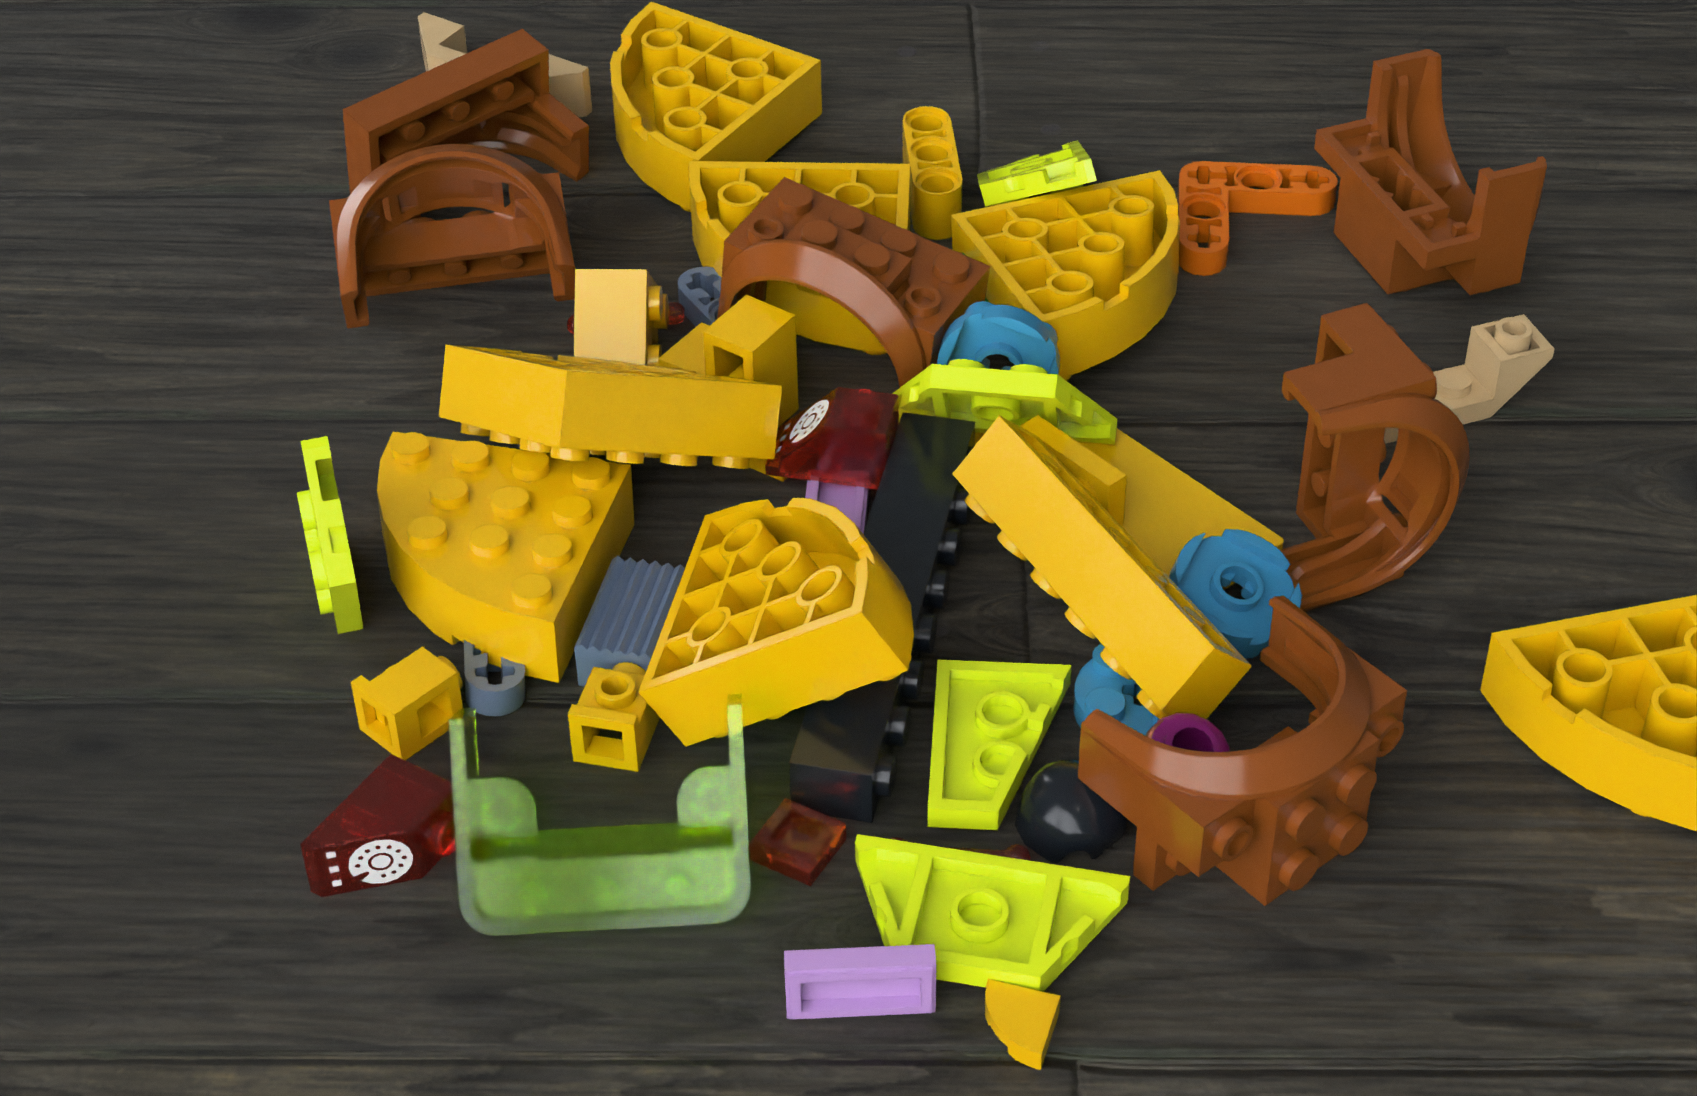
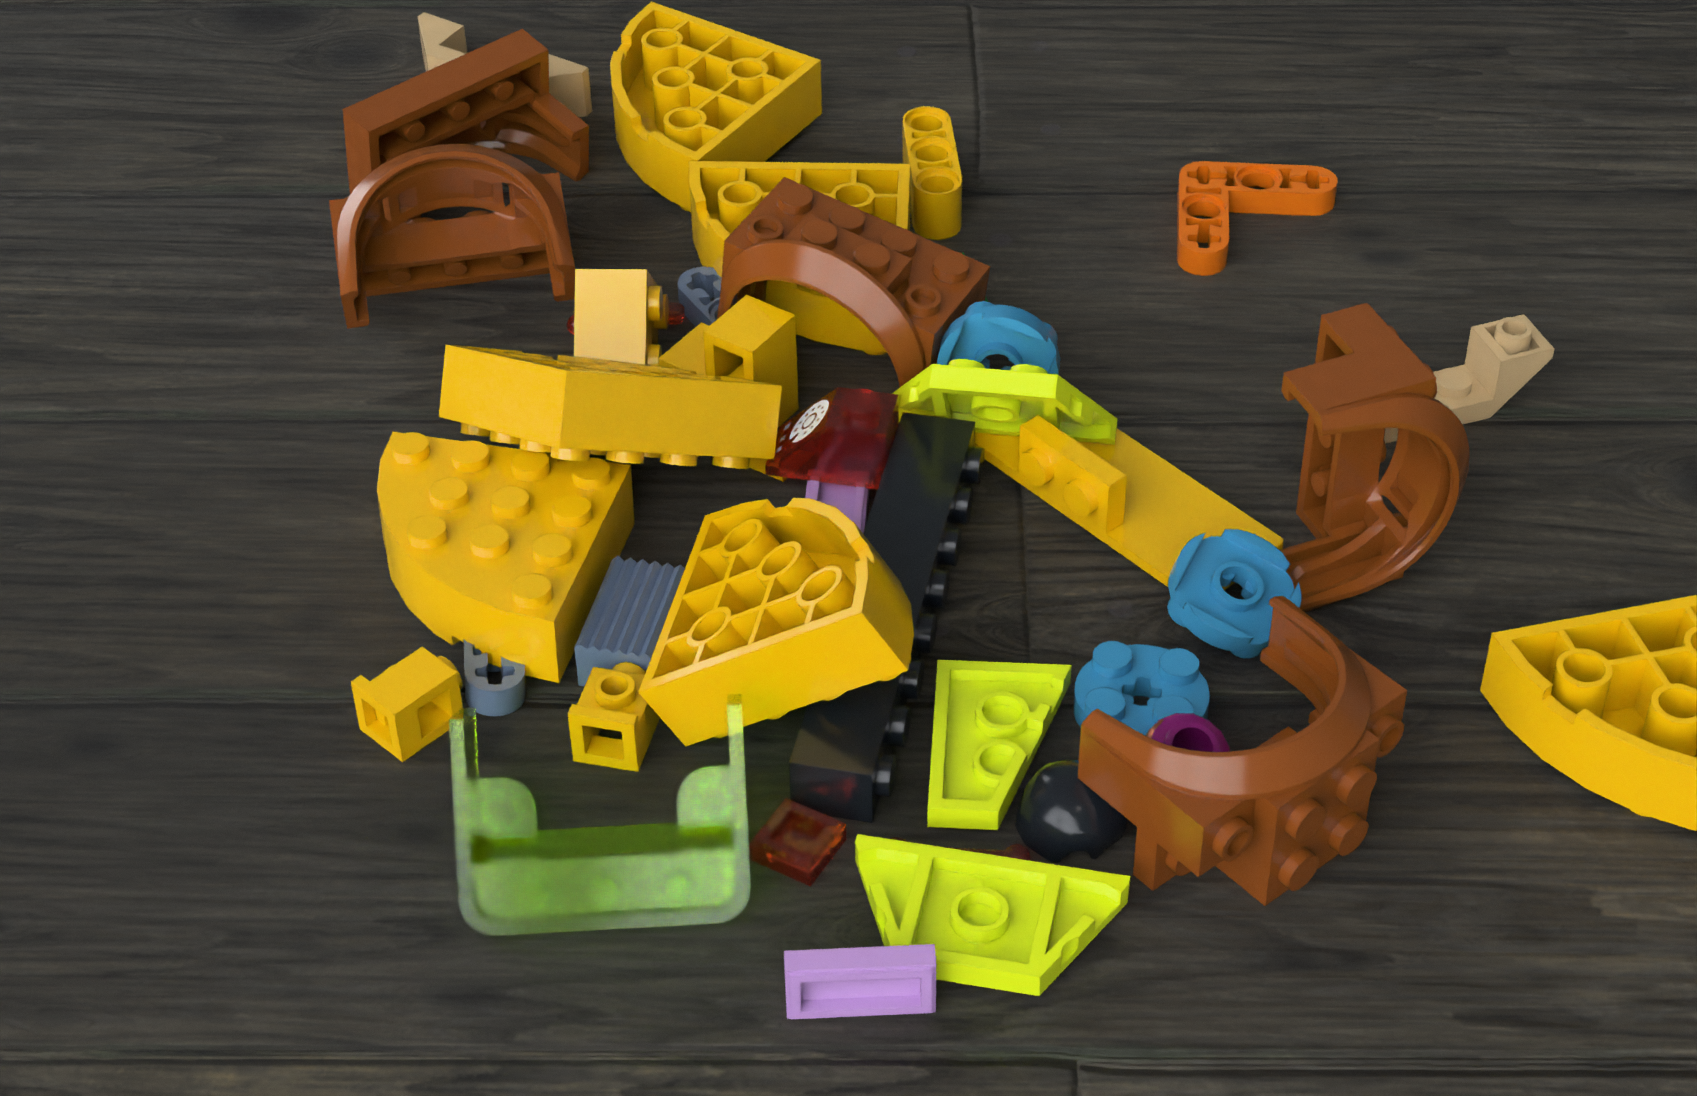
neon yellow wing [296,436,364,634] -> none
clear red slope [300,754,466,897] -> none
yellow brick [951,170,1180,381] -> none
yellow brick [952,415,1252,719] -> none
neon yellow wing [977,140,1097,207] -> none
yellow tile [985,979,1061,1070] -> none
dark orange piece [1314,49,1547,295] -> none

